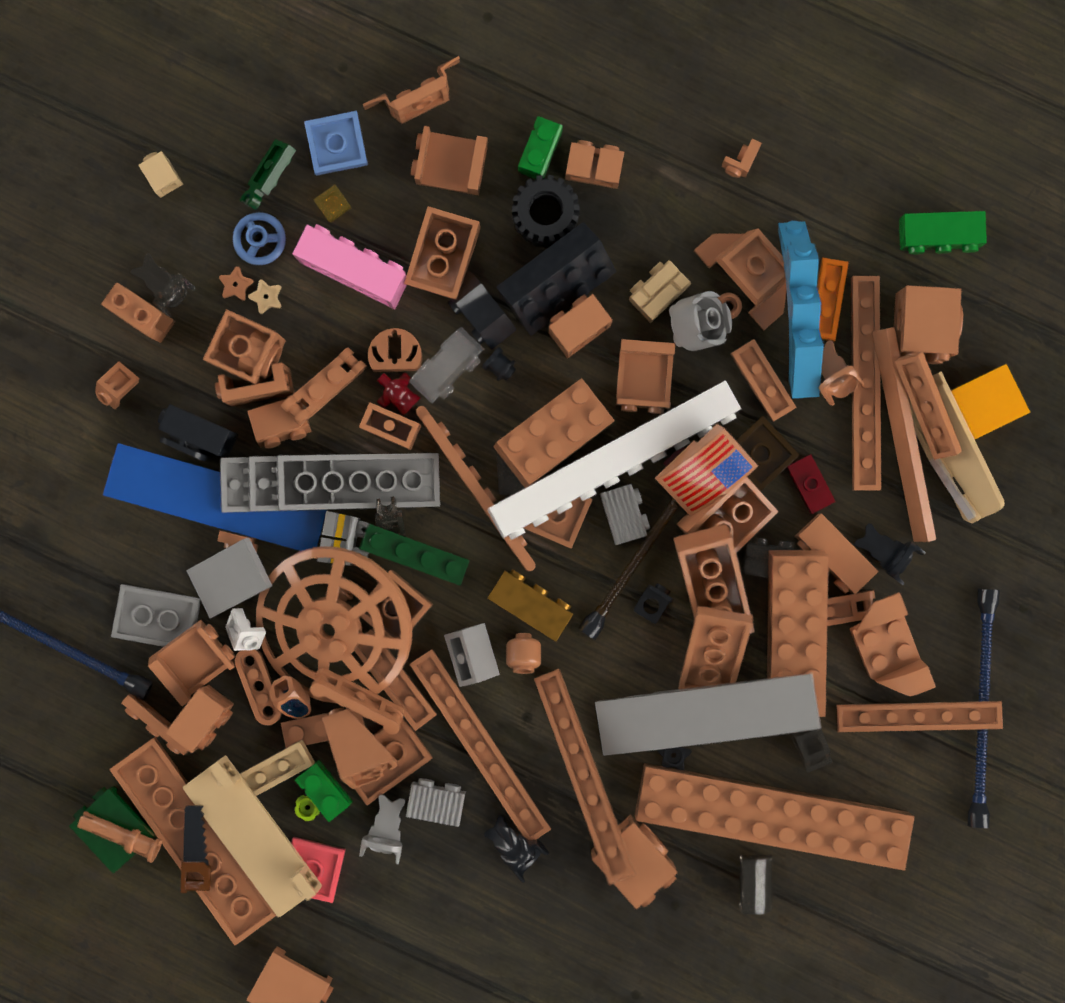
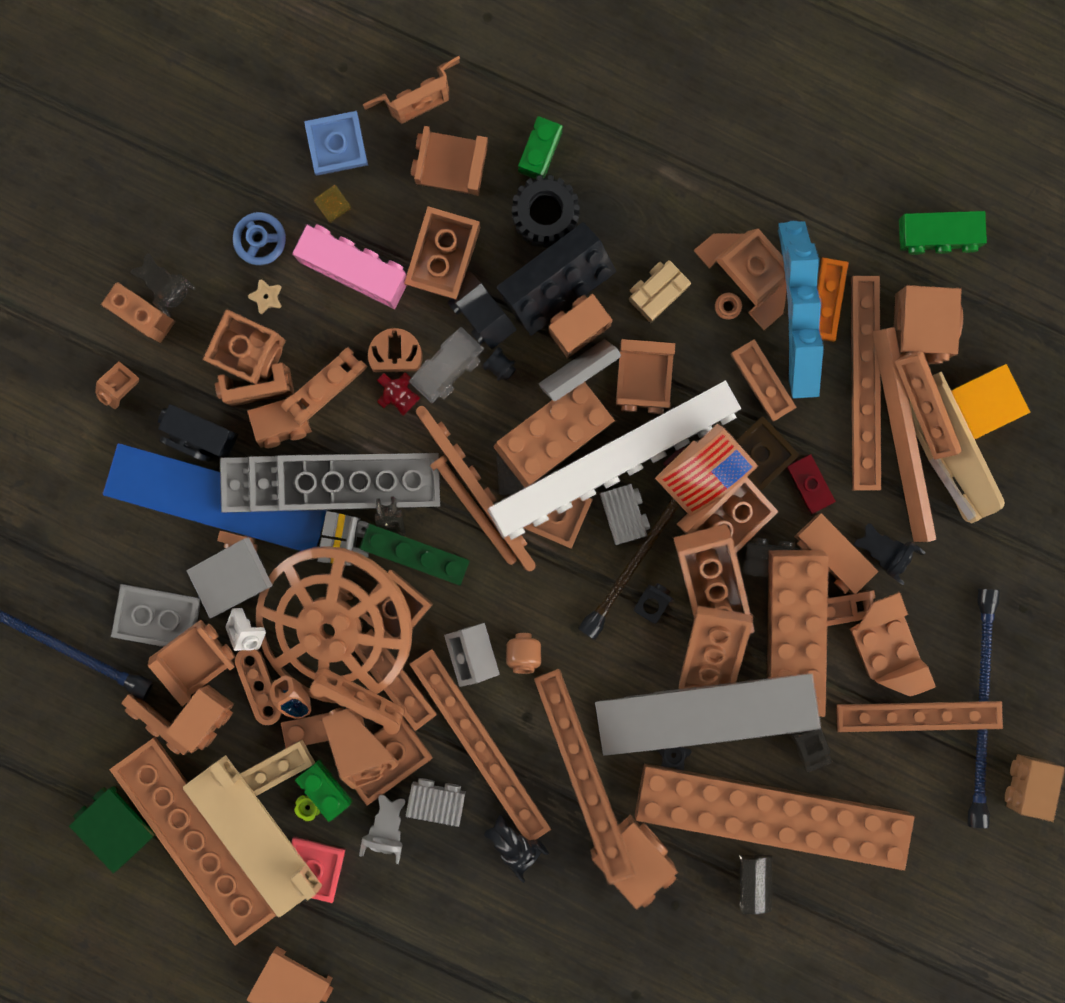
nougat pin [78,811,162,863] -> none
tan brick [139,151,183,198] -> none
black piece [181,805,211,893] -> none
nougat plate [219,267,254,301] -> none
dark green plate [240,139,296,210] -> none
nougat brick [359,402,421,450] -> none
pearl gold brick [488,569,573,642] -> none
nougat piece [565,140,624,189] -> none
light grey brick [669,291,732,351] -> none
nougat bracket [722,139,762,178] -> none
nougat hair [818,340,864,406] -> none
none -> nougat bar [430,454,517,565]
none -> light grey tile [538,339,621,401]
none -> medium nougat brick [1005,754,1065,822]

